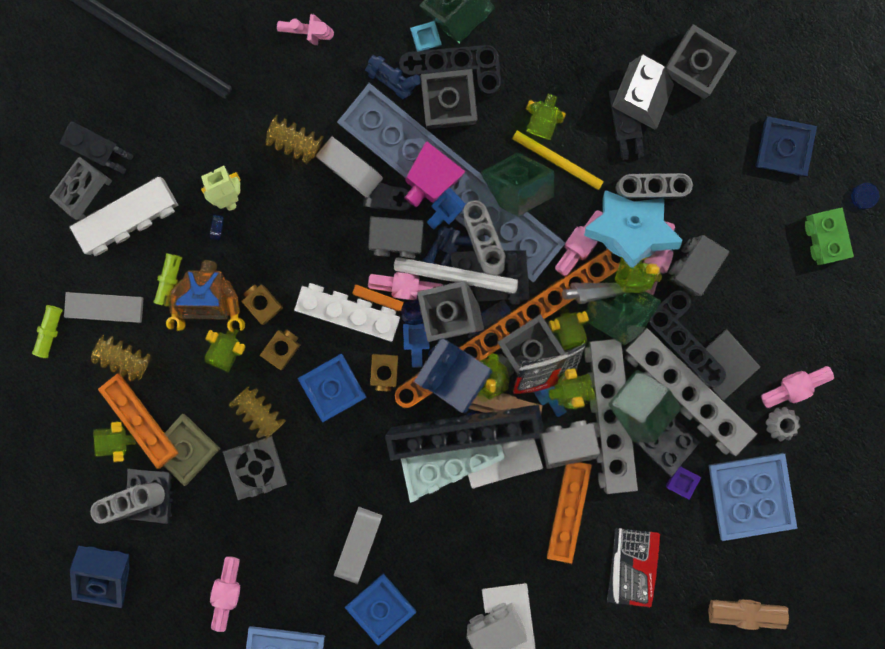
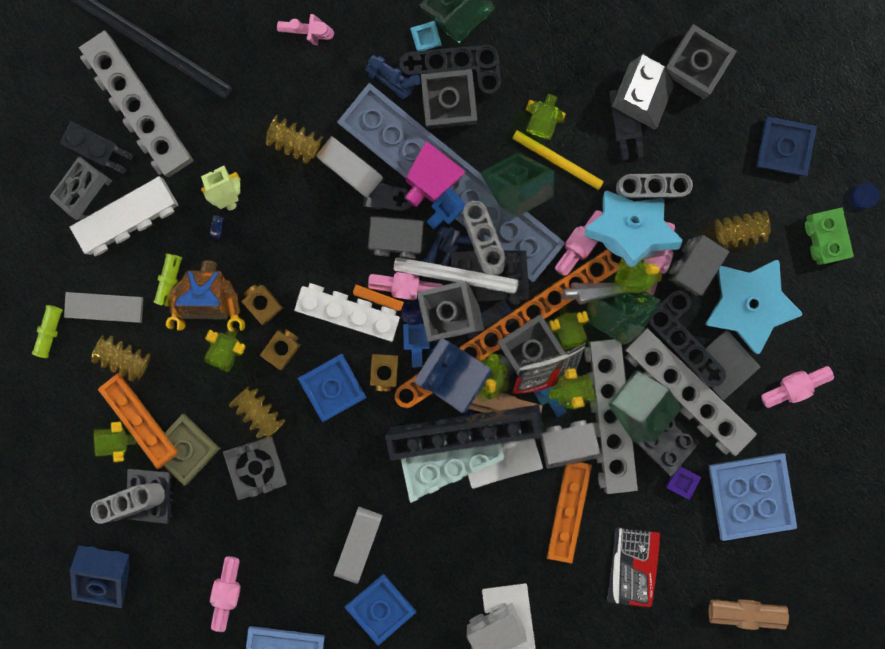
light grey piece [766,407,800,441] -> none
none -> light grey brick [79,30,194,178]
none -> medium azure plate [705,260,802,354]
none -> clear yellow piece [714,210,771,250]

